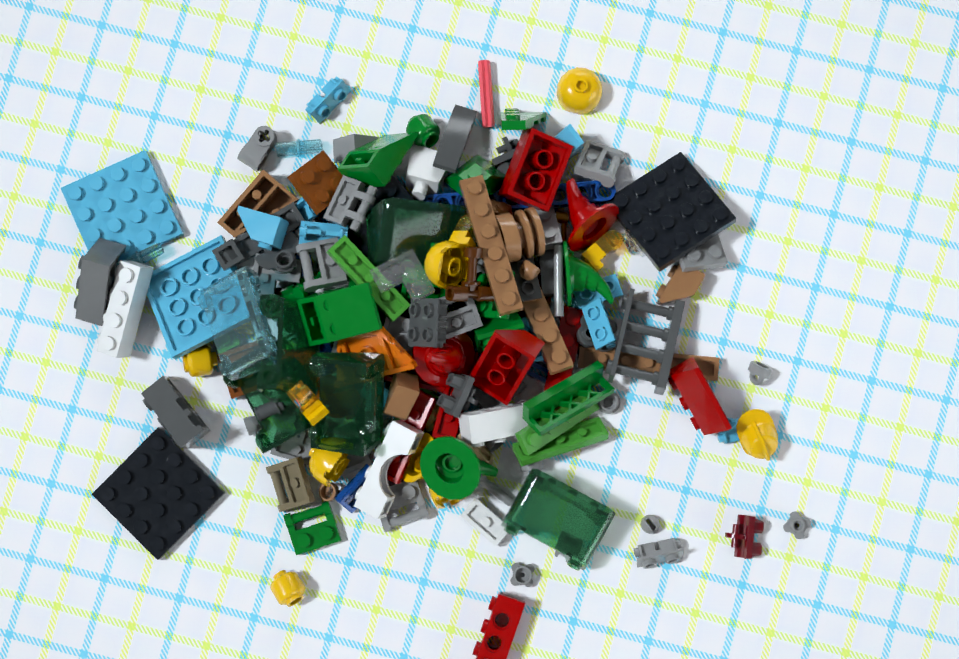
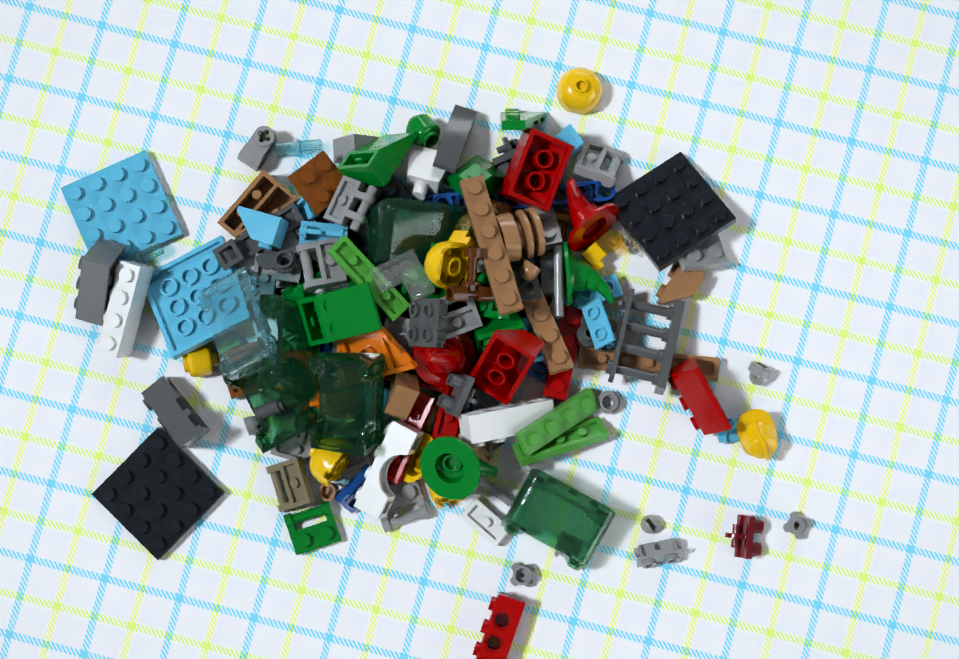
yellow head [270,570,305,607] -> none
leg [286,380,329,426] -> none
medium azure hinge [305,76,351,124] -> none
coral axle [478,60,495,128] -> none
green fence [522,361,615,436] -> none

